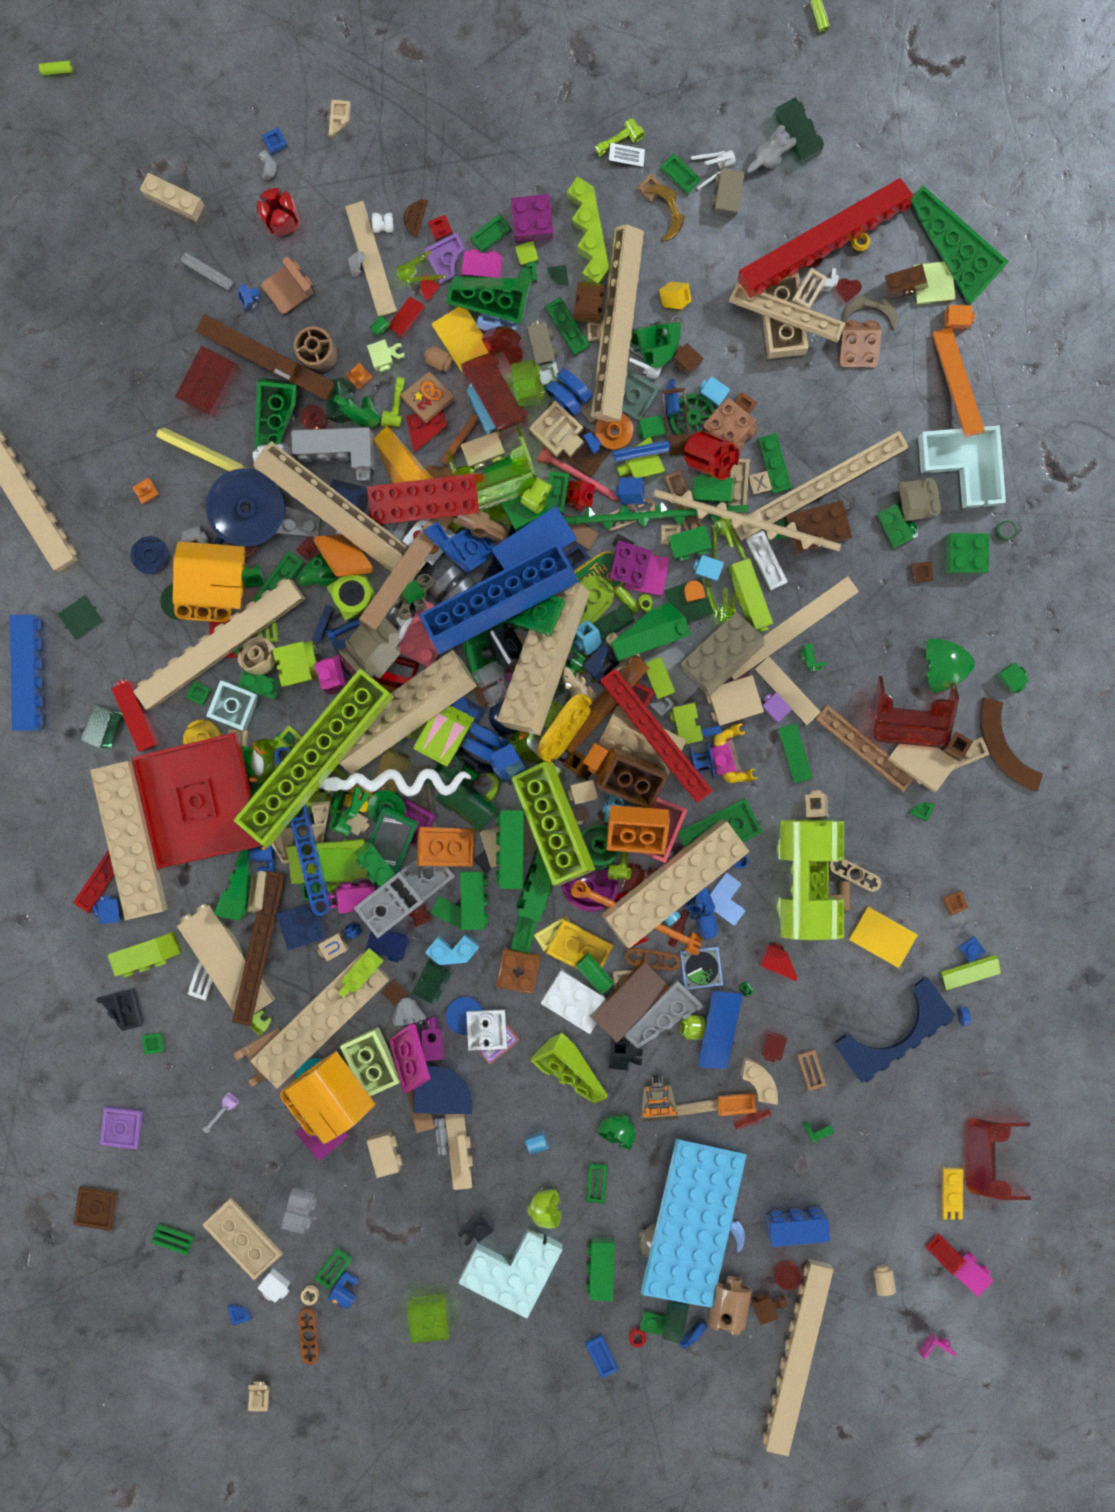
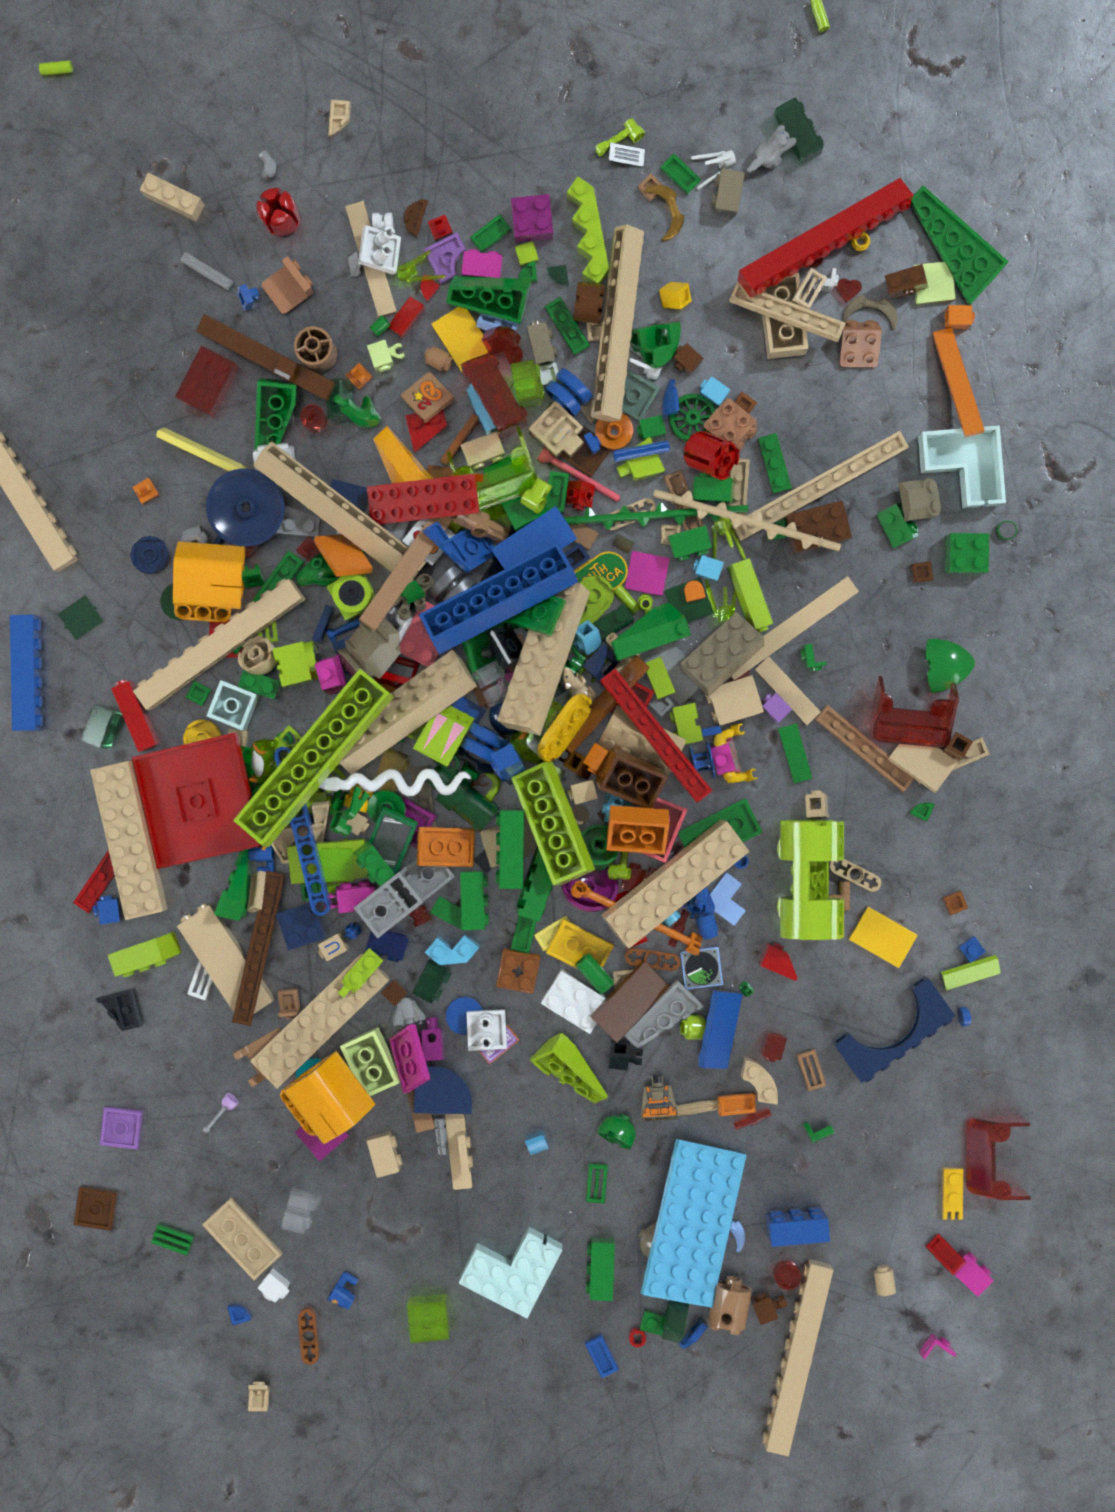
green tile [141,1032,165,1055] -> none
lime tile [248,1011,272,1037] -> none
blue tile [262,127,288,155] -> none
light grey hinge [291,427,375,481] -> none
tan bush [301,1285,319,1305] -> none
green tile [314,1247,353,1290] -> none
lime brick [381,377,405,428] -> none
black brick [458,1210,495,1246] -> none
lime cylinder [528,1189,561,1229] -> none
magenta hinge [609,541,652,588] -> none
blue brick [616,477,645,505] -> none
reddish brown piece [662,387,690,456] -> none
white tile [745,531,787,591] -> none
tan tile [748,471,772,495] -> none
reddish brown tile [981,697,1043,792] -> none
green brick [996,662,1029,693] -> none
none -> medium nougat bracket [278,988,301,1019]
none -> white plate [358,225,401,275]

